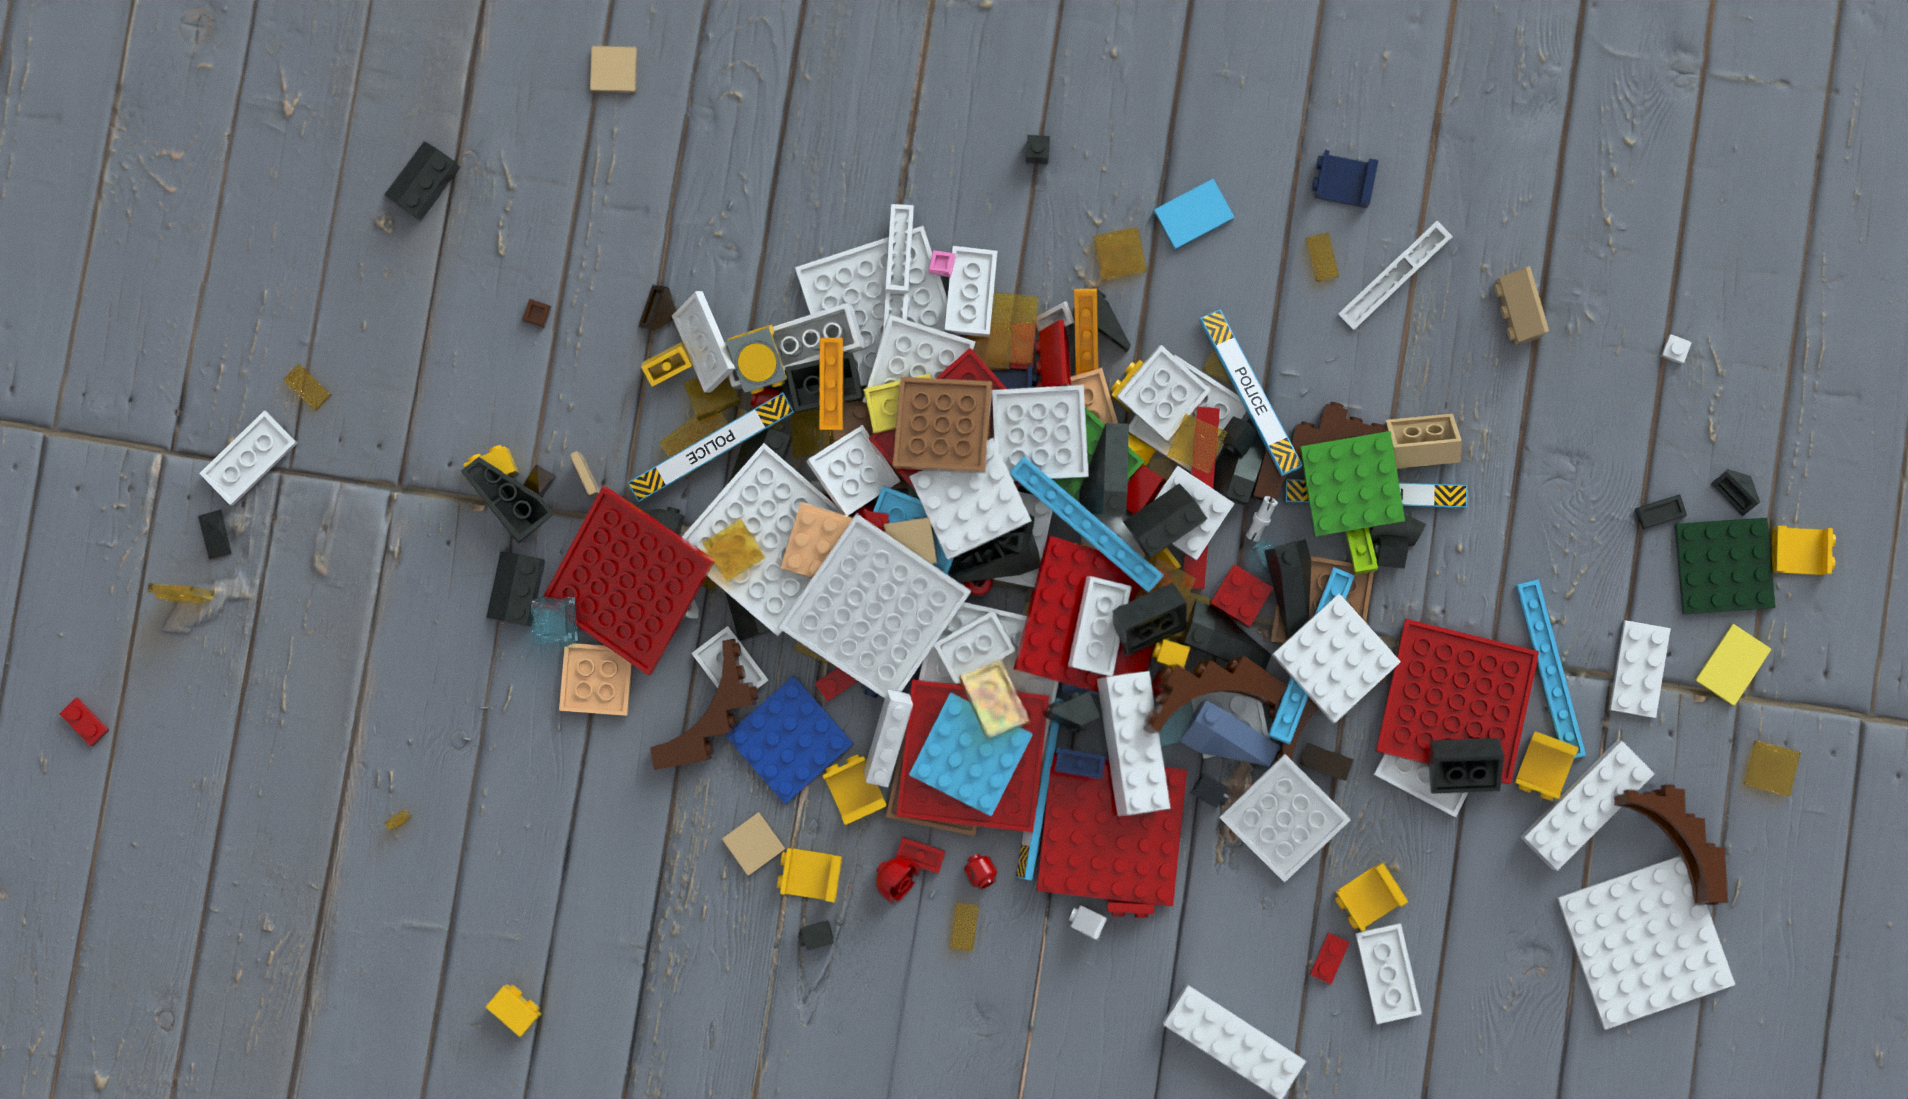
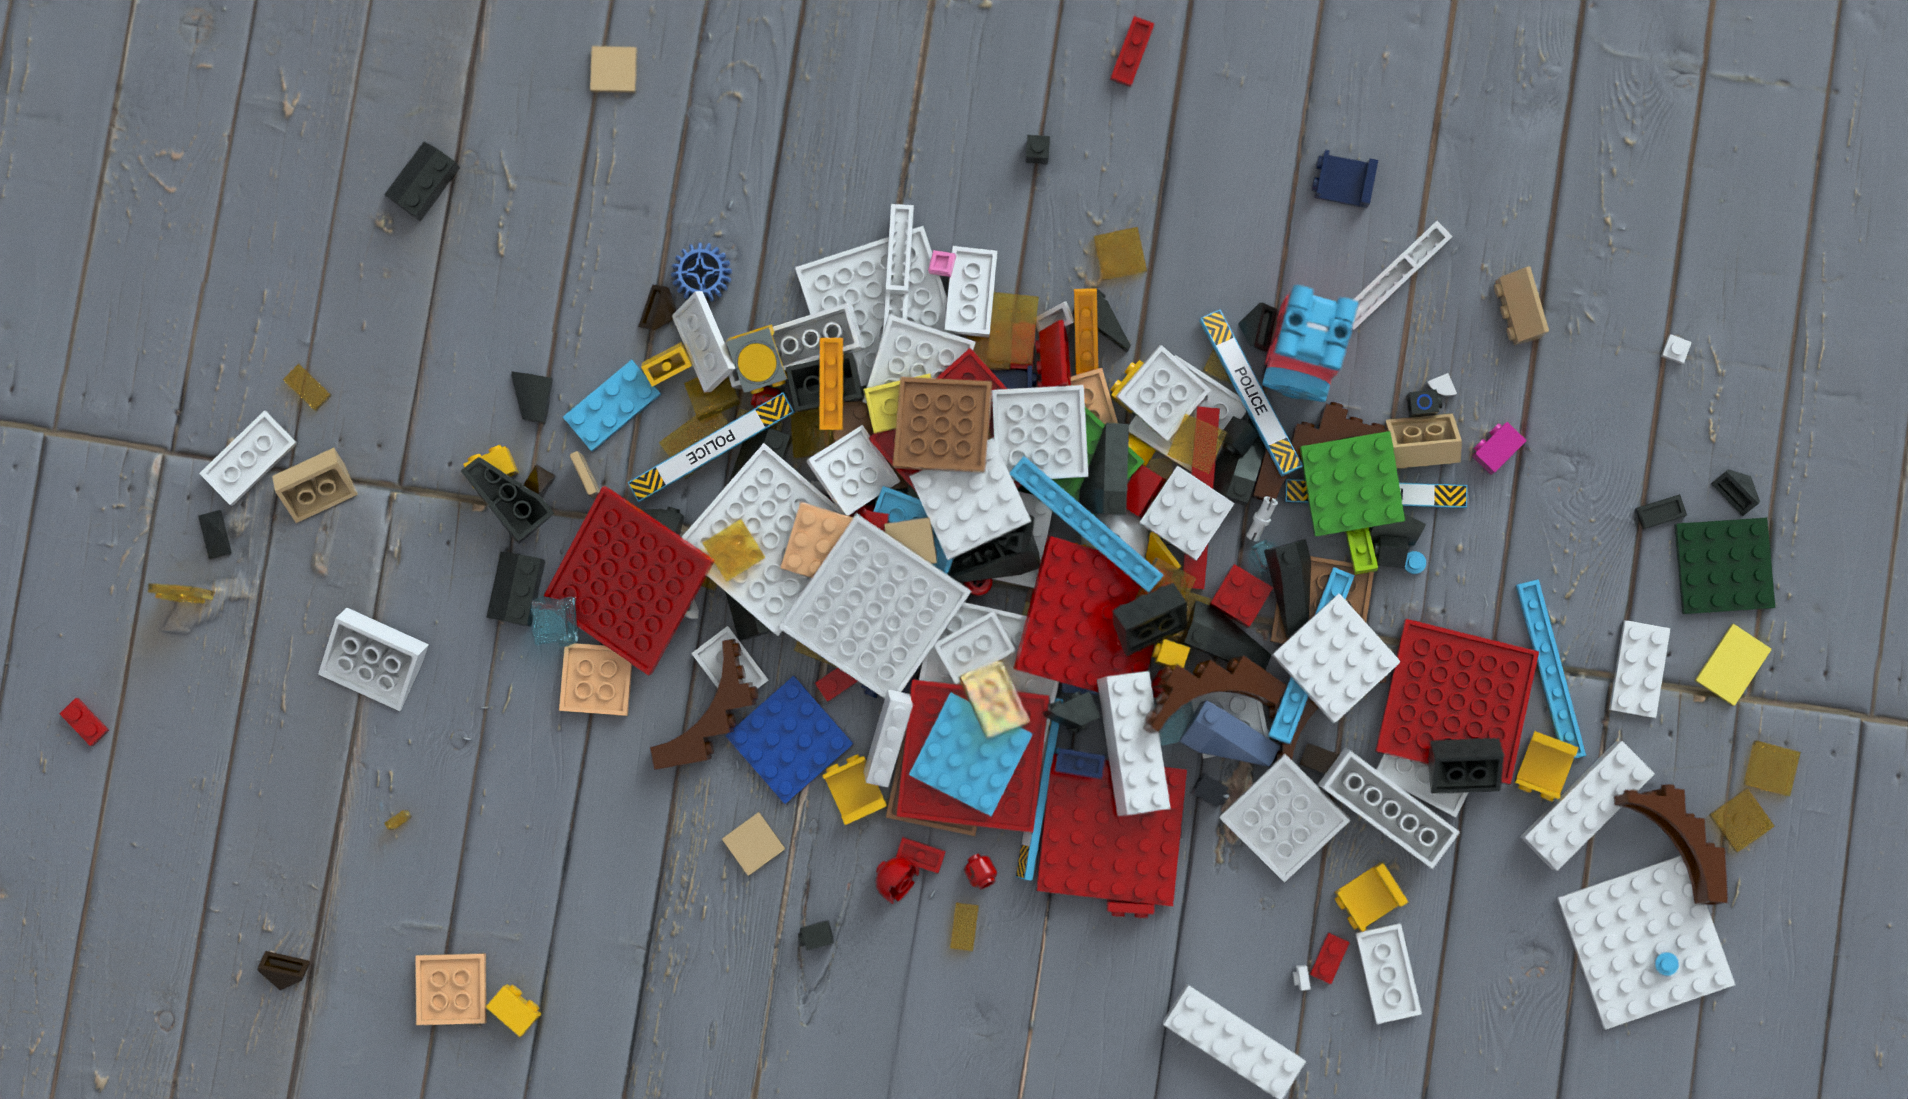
reddish brown tile [522,299,552,328] -> none
yellow panel [777,848,843,902] -> none
white plate [1068,576,1131,676] -> none
white slope [1069,905,1107,939] -> none
pearl dark grey slope [1123,483,1208,559] -> none
medium azure tile [1154,179,1235,250] -> none
clear yellow tile [1306,233,1339,282] -> none
yellow panel [1771,526,1836,575] -> none
none -> dark brown slope [257,951,310,990]
none -> tan slope [272,448,358,523]
none -> white slope [318,608,429,711]
none -> light nougat plate [416,953,487,1025]
none -> pearl dark grey slope [511,371,553,424]
none -> medium azure plate [563,360,662,452]
none -> medium blue gear [671,243,732,302]
none -> red plate [1110,16,1155,87]
none -> pearl dark grey slope [1238,302,1277,352]
none -> medium azure piece [1262,285,1359,402]
none -> white plate [1293,965,1311,991]
none -> white brick [1318,748,1460,869]
none -> medium azure plate [1405,551,1426,574]
none -> pearl dark grey brick [1406,389,1442,417]
none -> white tile [1426,373,1457,396]
none -> dark pink brick [1472,422,1527,475]
none -> medium azure plate [1655,952,1679,976]
none -> clear yellow tile [1709,788,1775,852]

